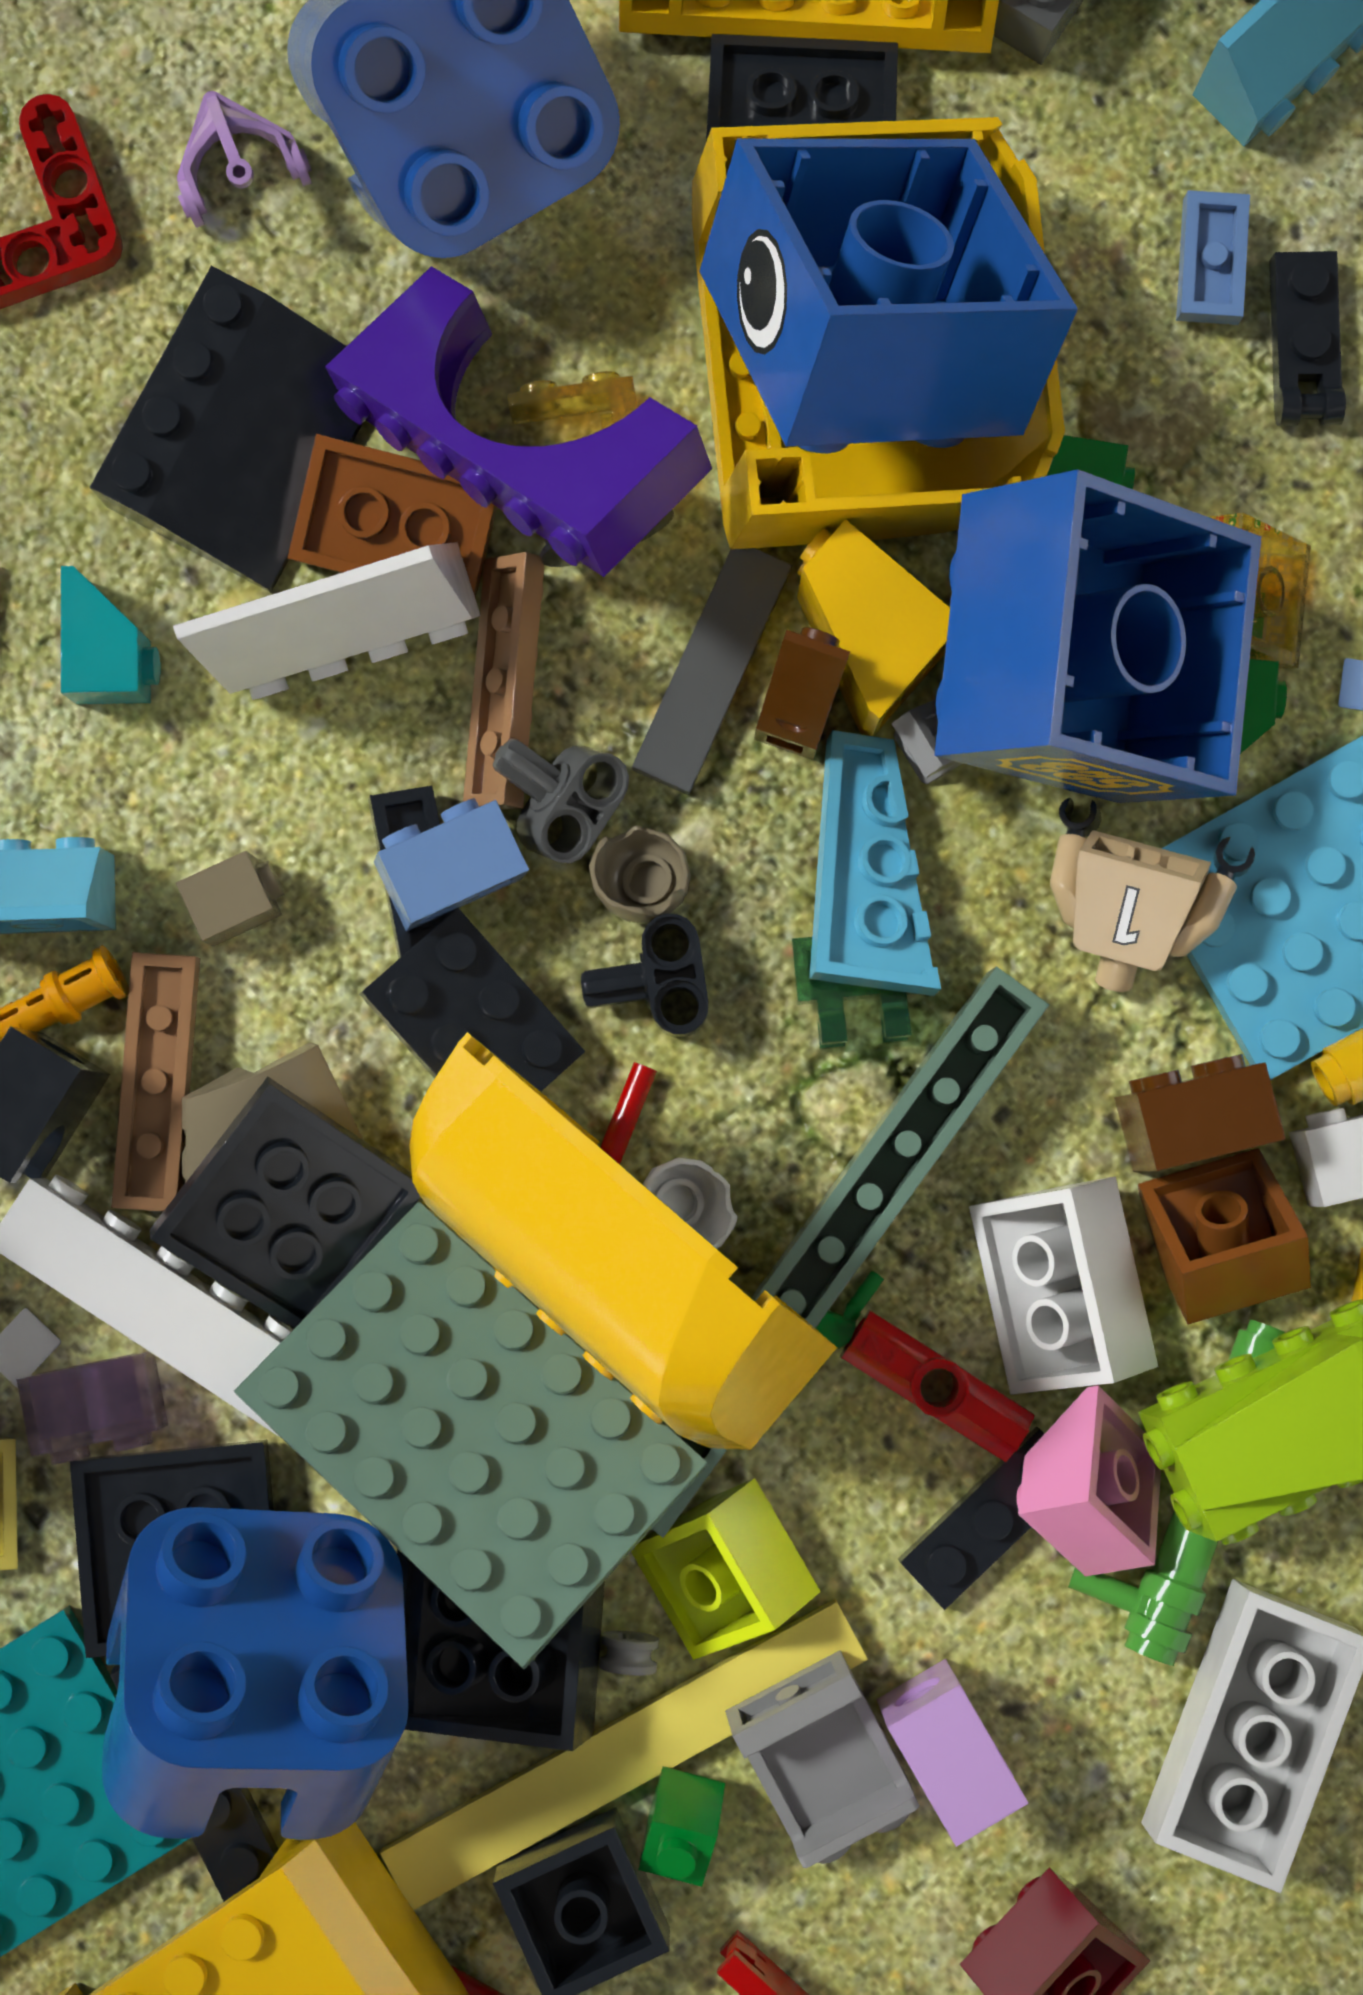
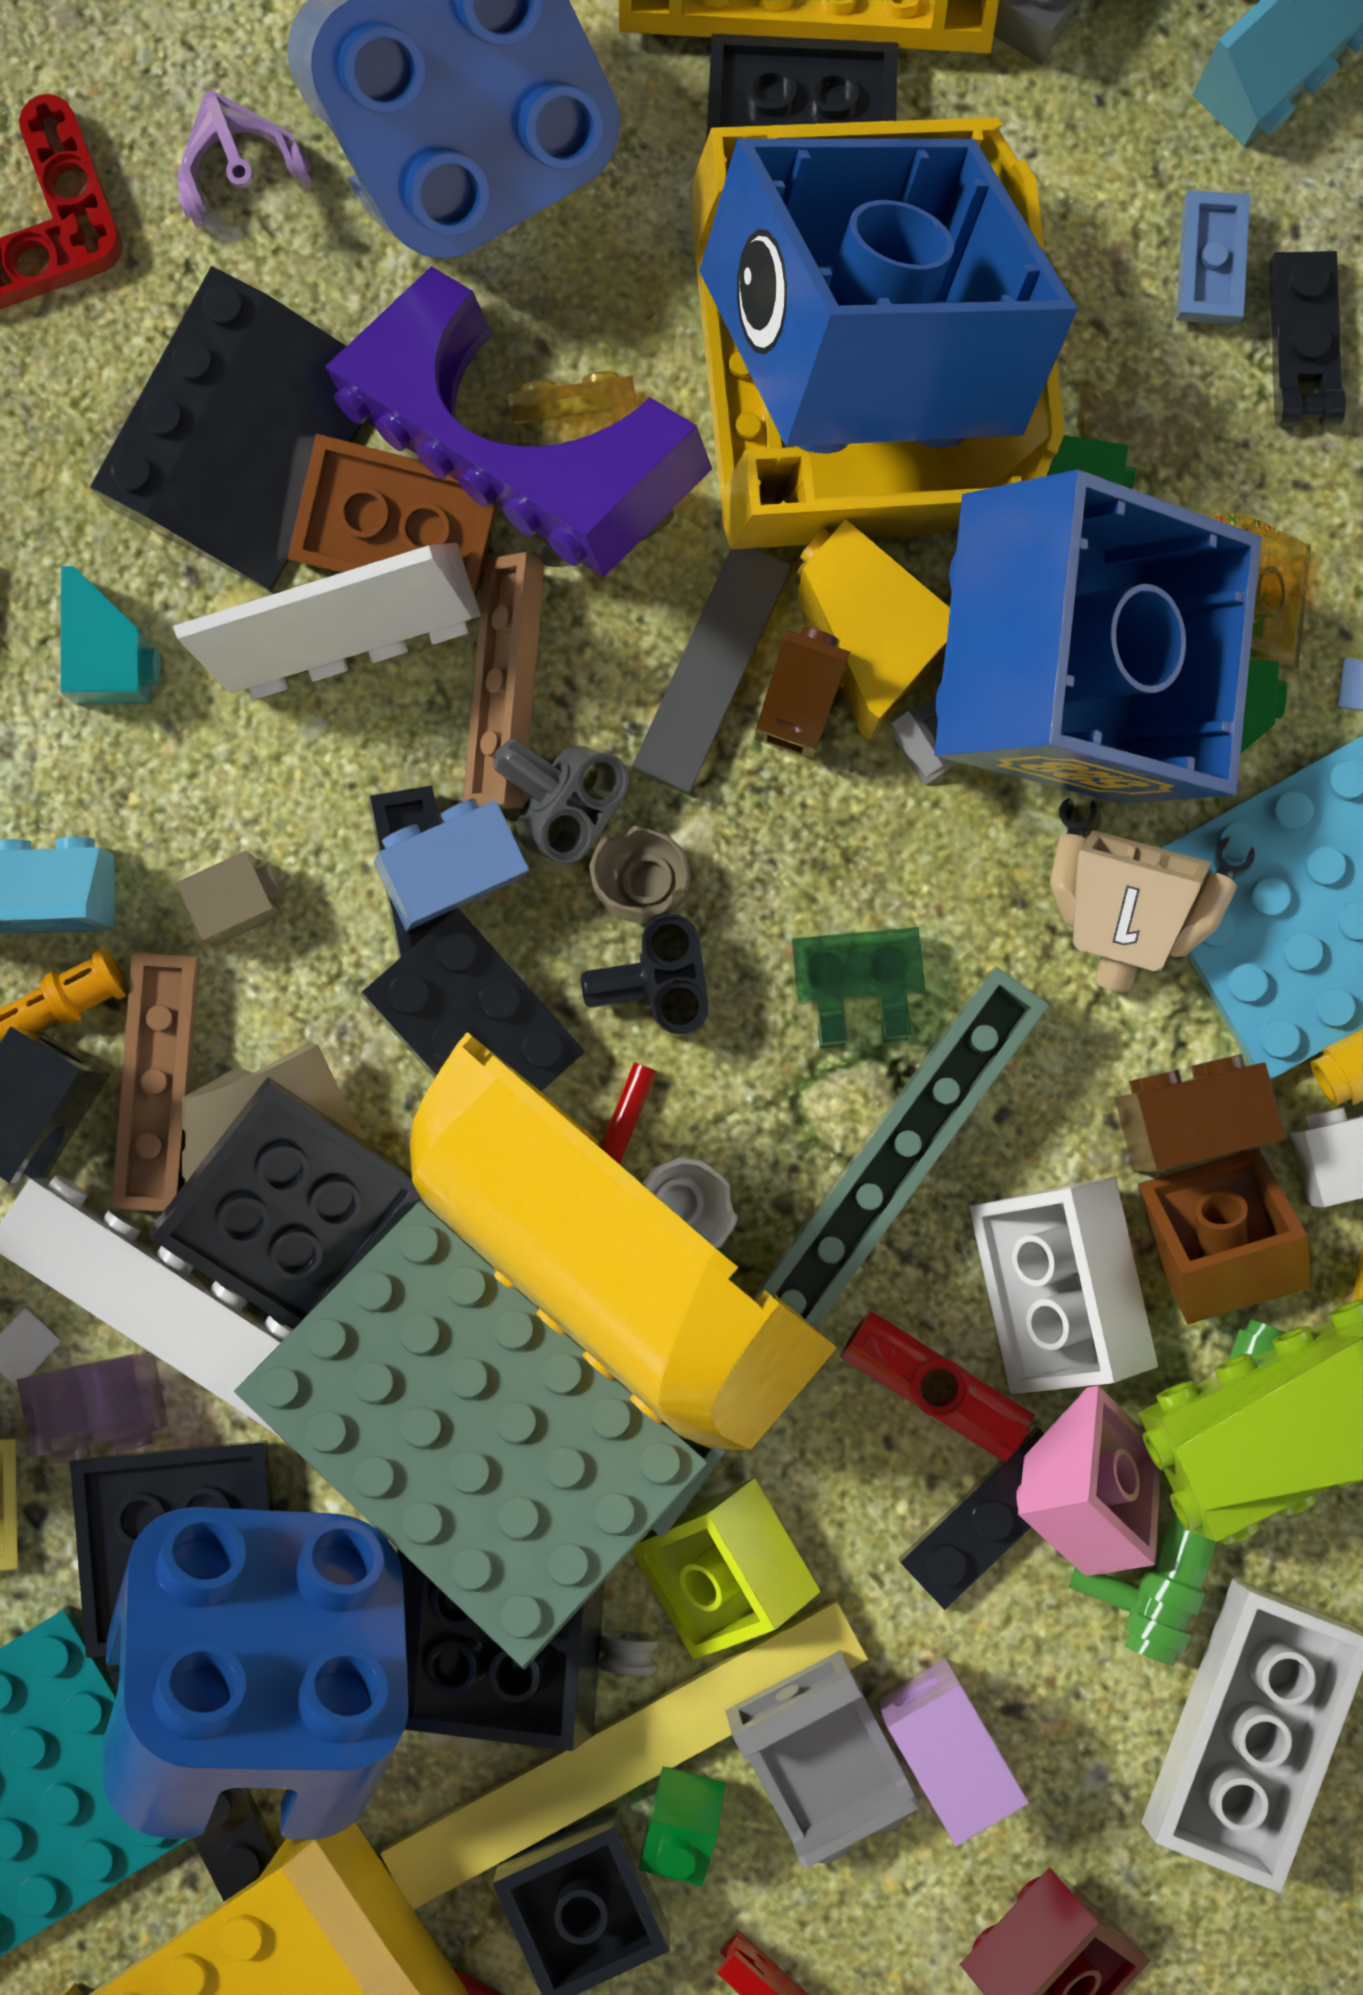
medium azure wing [809,730,941,996] -> none
green hand [815,1270,884,1349] -> none

